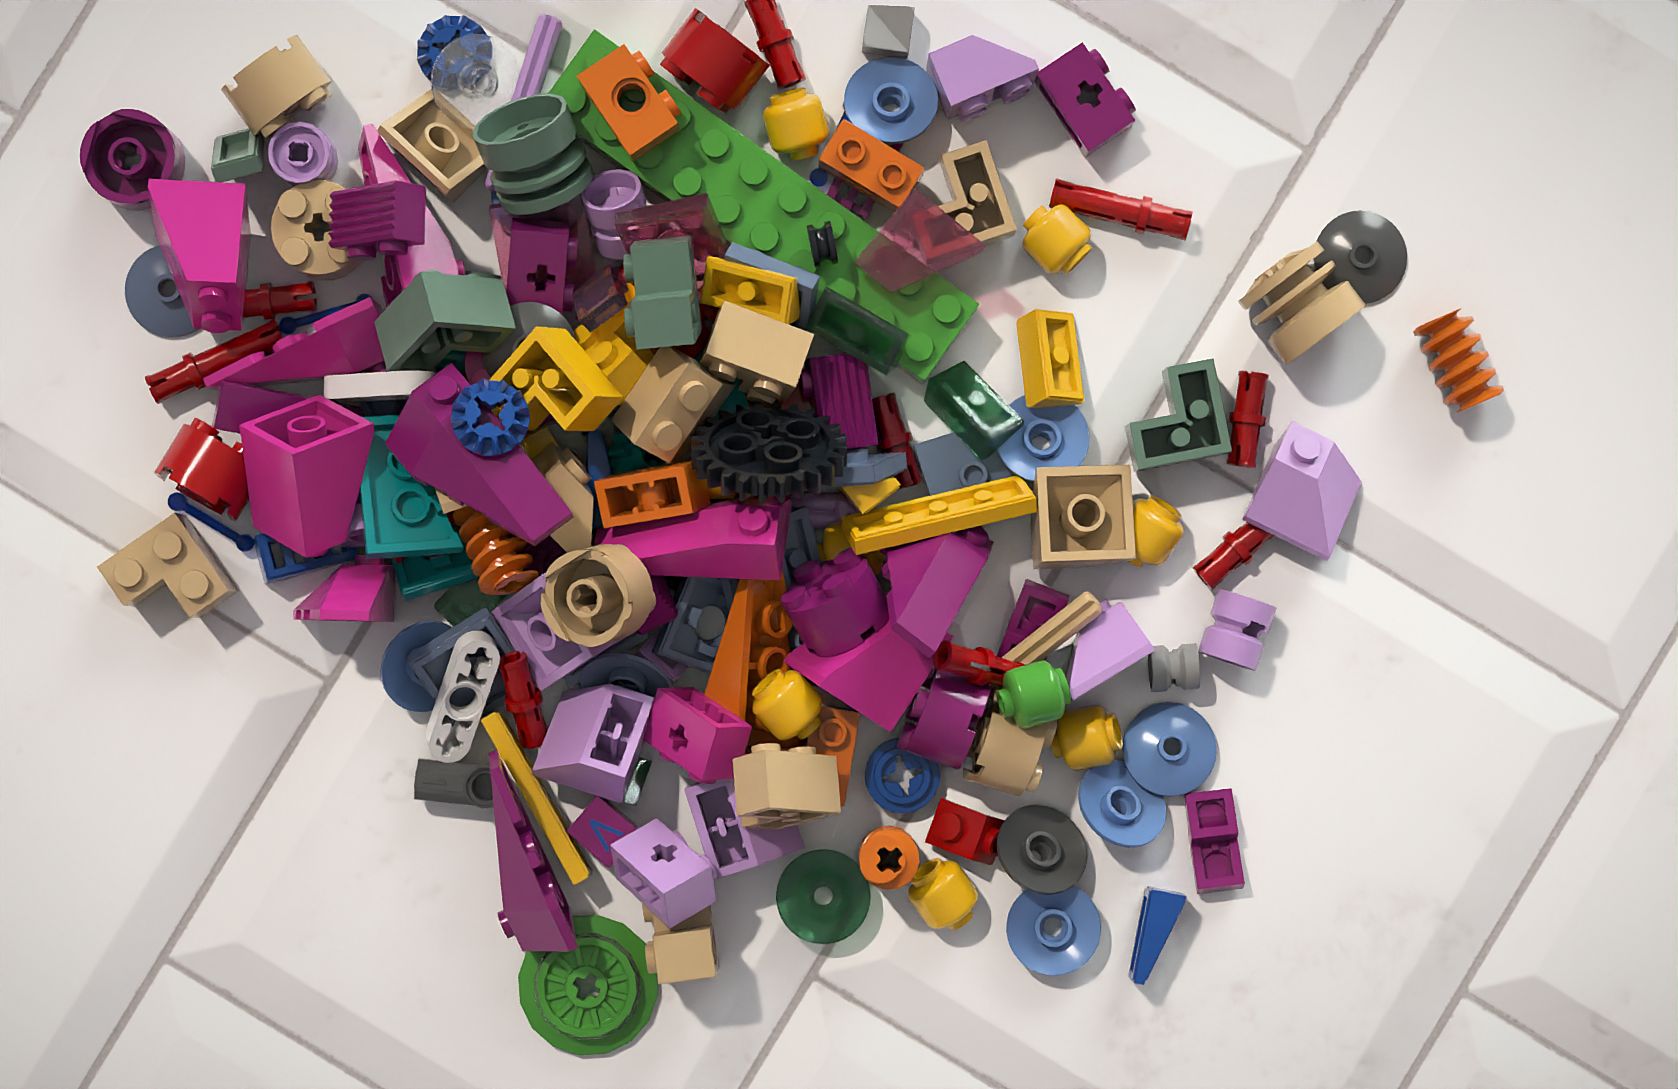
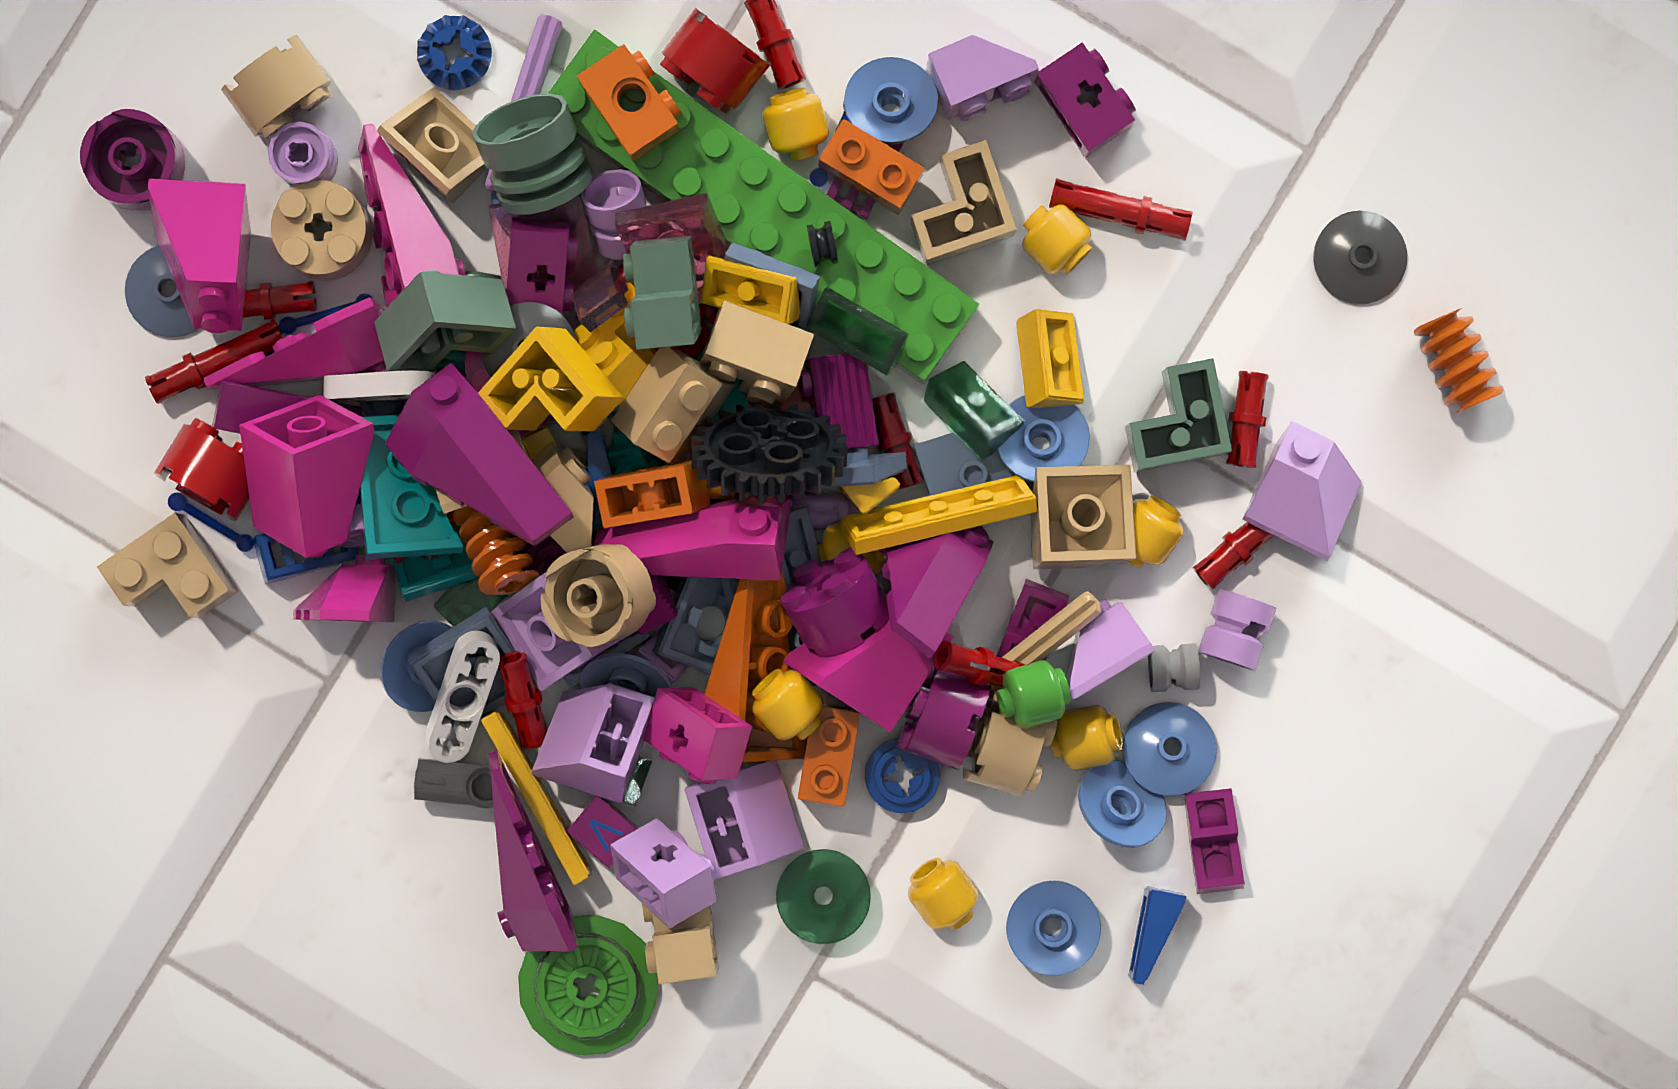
sand green tile [211,128,265,182] -> none
magenta brick [328,180,426,260] -> none
clear dish [431,34,521,128] -> none
blue gear [451,378,530,456] -> none
tan brick [732,743,841,830] -> none
clear pink wing [854,188,986,294] -> none
orange piece [858,825,920,890] -> none
light grey slope [862,5,915,58] -> none
red bracket [925,798,1005,865] -> none
dark grey dish [997,805,1087,895] -> none
tan wheel [1237,241,1366,365] -> none

